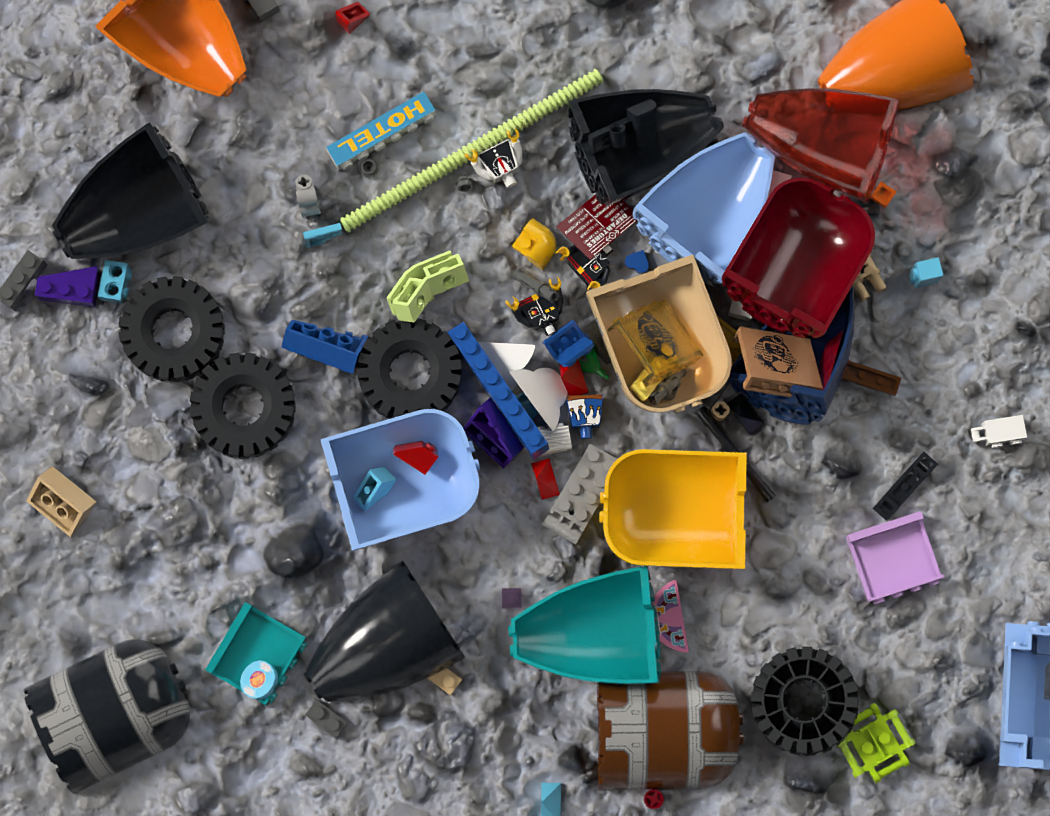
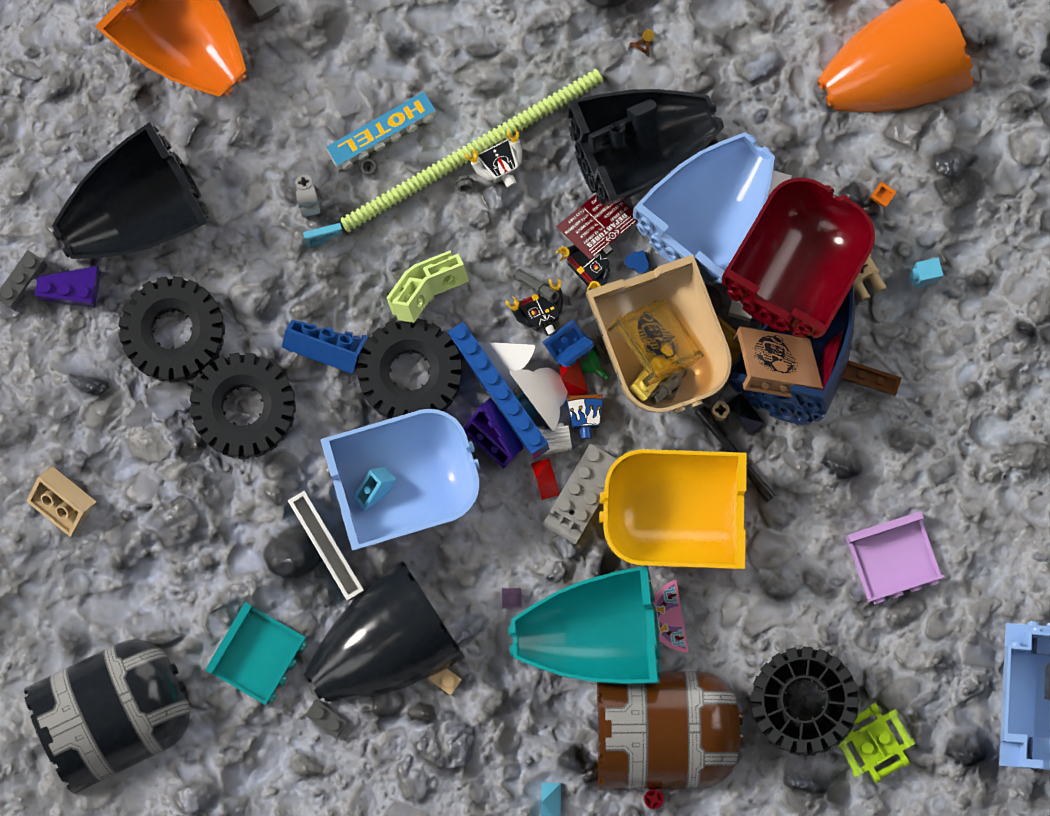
medium azure brick [98,260,132,304] -> none
medium azure tile [240,660,278,700] -> none
red slope [335,1,371,34] -> none
red slope [393,441,438,475] -> none
yellow brick [512,218,557,271] -> none
clear red panel [742,88,899,202] -> none
black slope [872,451,938,521] -> none
white brick [971,415,1027,448] -> none
none -> white brick [288,491,364,602]
none -> piece [629,30,655,57]

